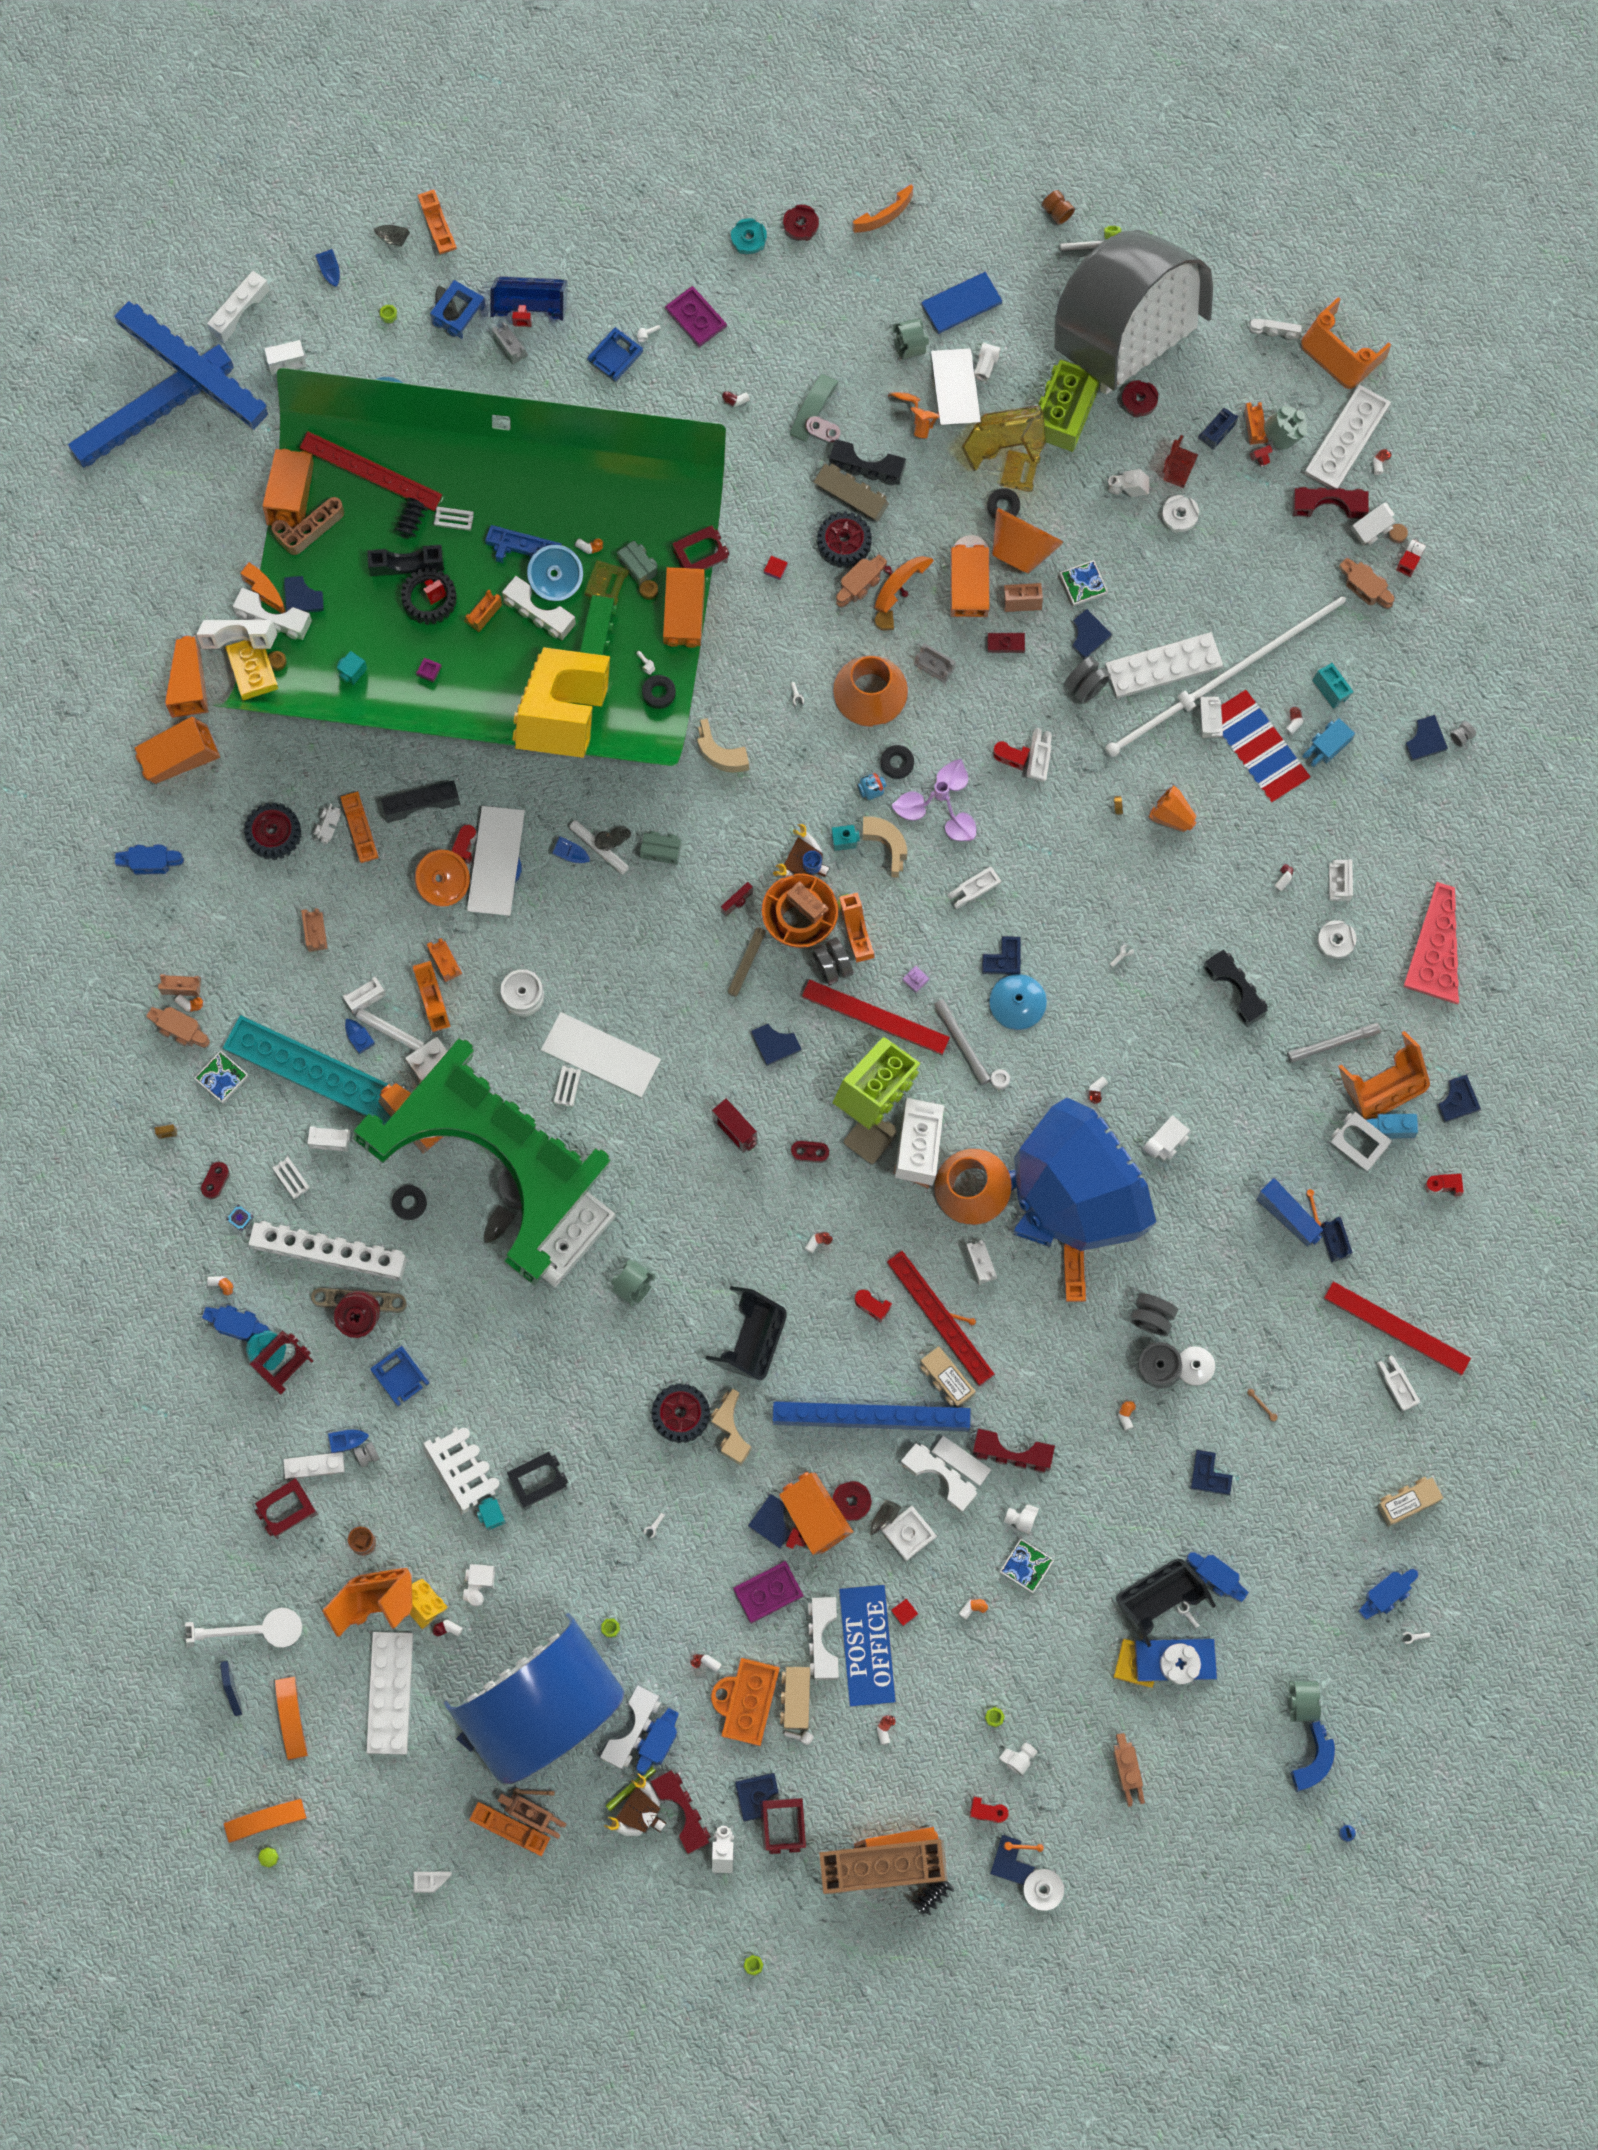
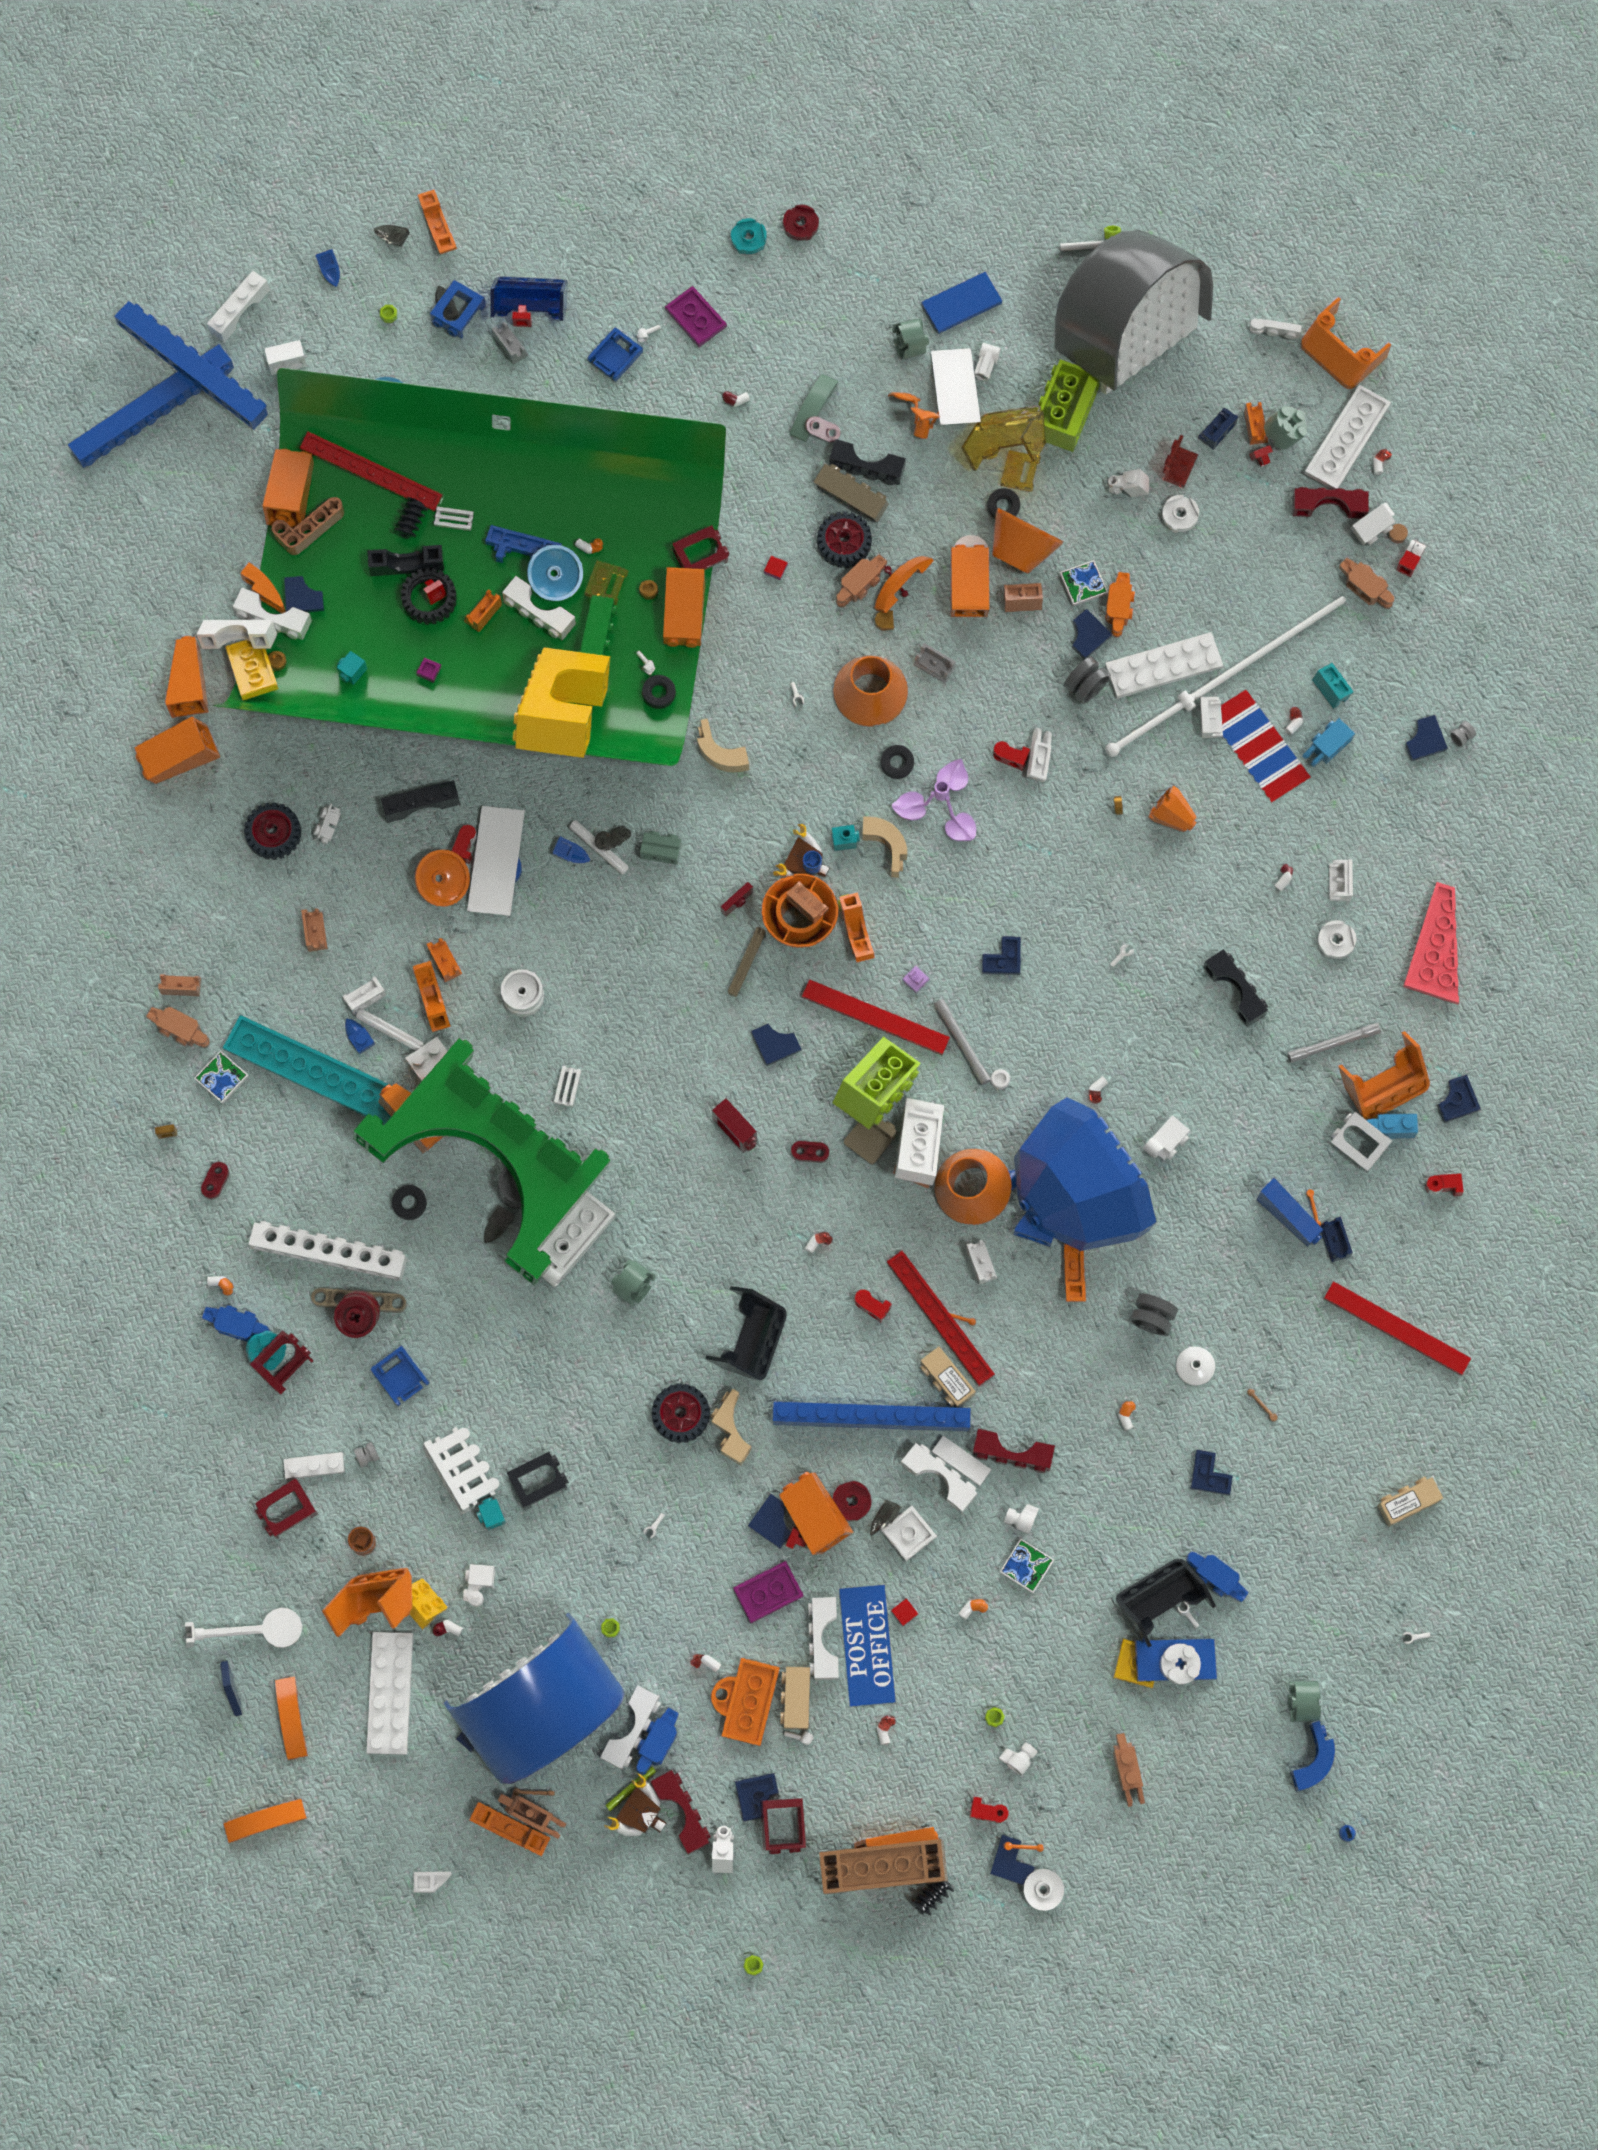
blue hinge [115,844,184,875] -> none
arm [175,994,203,1012] -> none
tile [226,1204,254,1232] -> none
lime tile [258,1847,279,1868] -> none
white tile [272,1157,310,1199] -> none
white hinge [307,1126,351,1152] -> none
blue plate [328,1429,369,1453] -> none
orange slope [340,791,379,863] -> none
white sticker [541,1012,661,1097] -> none
sand green brick [617,541,658,586] -> none
dark grey wheel [811,937,853,986] -> none
orange slope [852,184,914,233] -> none
dark azure head [857,773,887,800] -> none
white hinge [947,866,1002,909] -> none
dark red plate [987,633,1025,653] -> none
dark azure dish [989,974,1047,1030] -> none
dark orange wheel [1041,190,1075,225] -> none
dark red plate [1122,380,1158,418] -> none
dark grey wheel [1139,1342,1183,1389] -> none
blue hinge [1358,1568,1419,1620] -> none
white hinge [1377,1356,1420,1412] -> none
none -> orange hinge [1105,572,1135,637]

